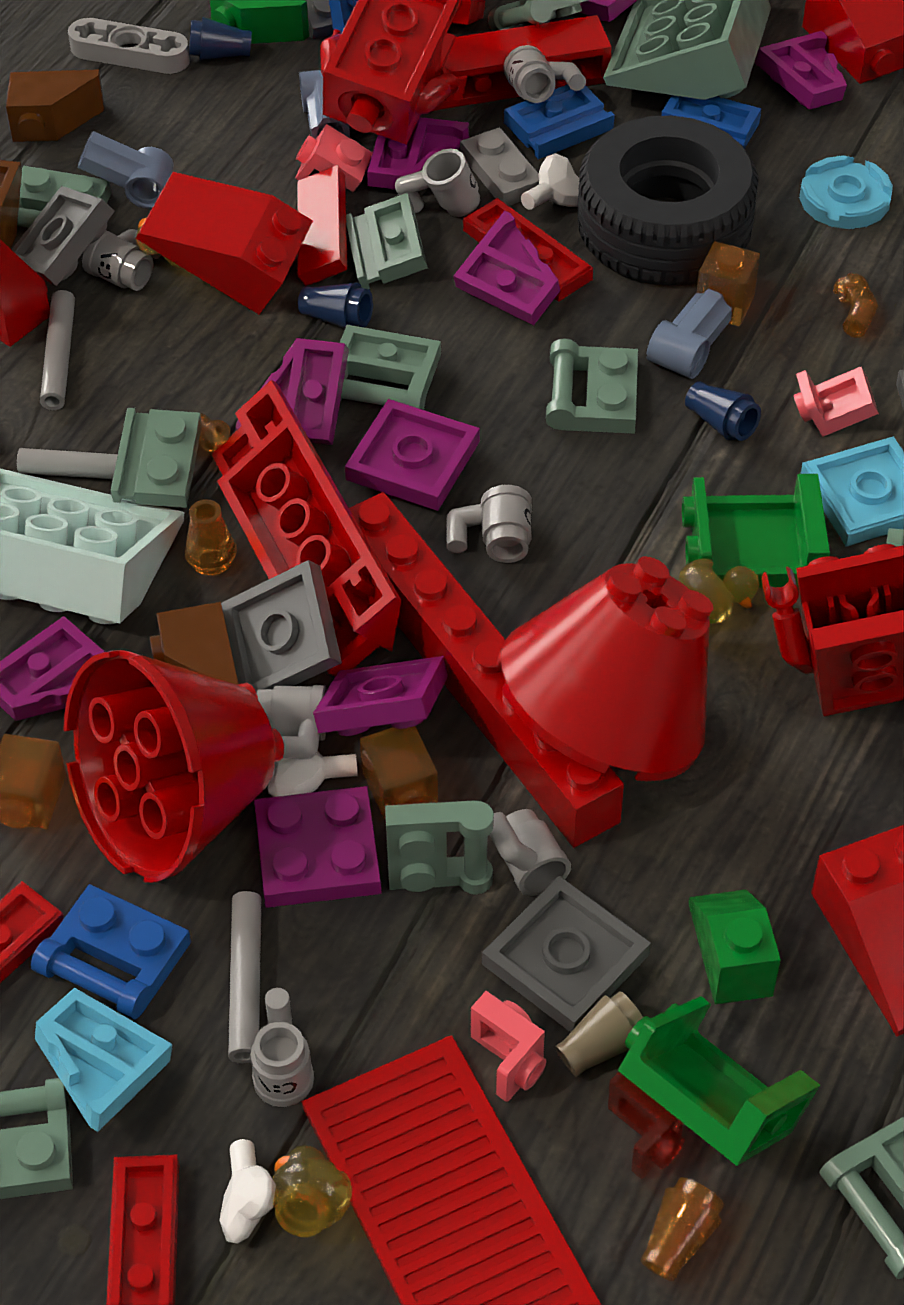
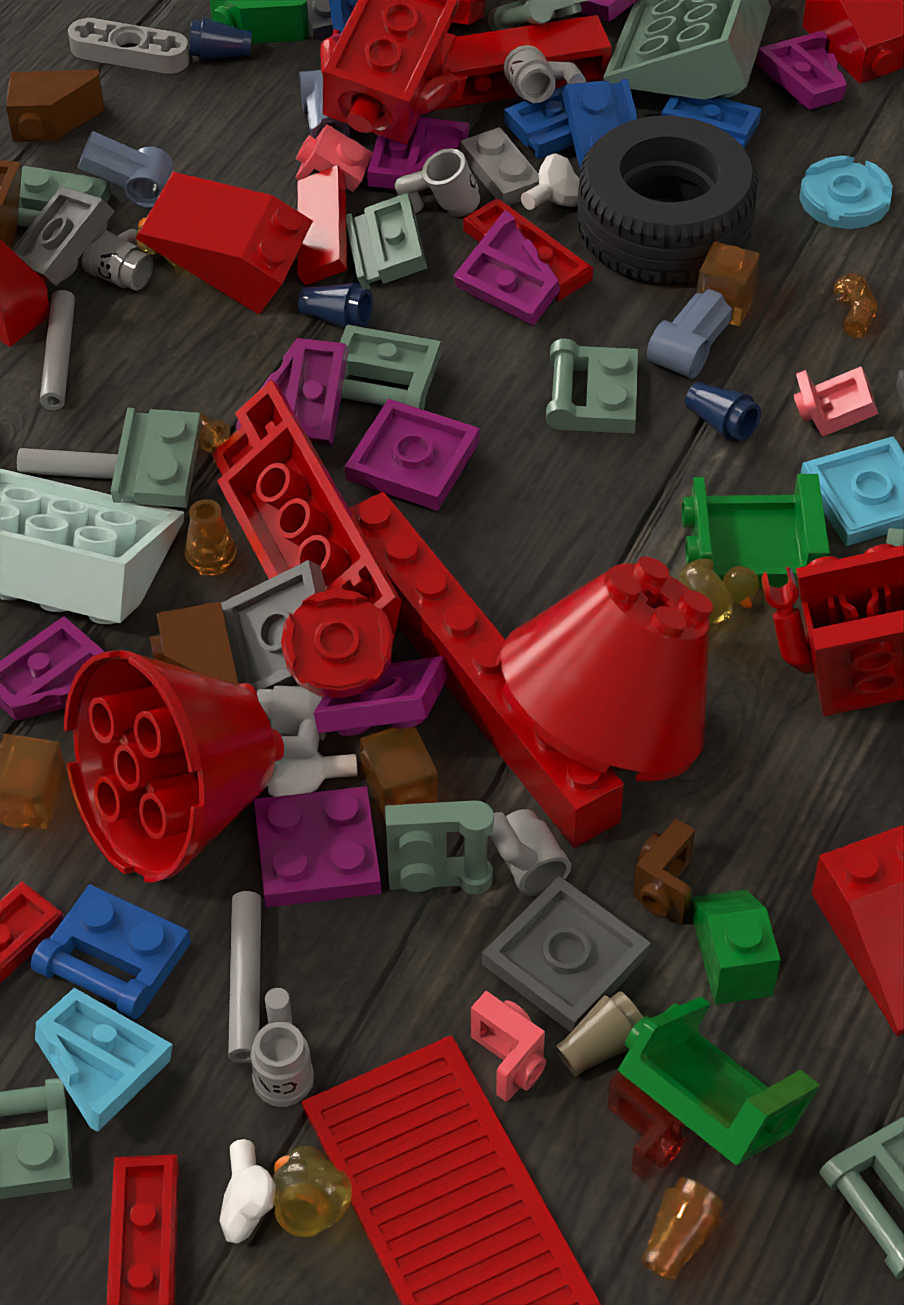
light grey piece [446,485,532,563] -> none
none -> red tile [281,589,393,699]
none -> blue plate [562,79,638,168]
none -> reddish brown bracket [633,818,695,925]

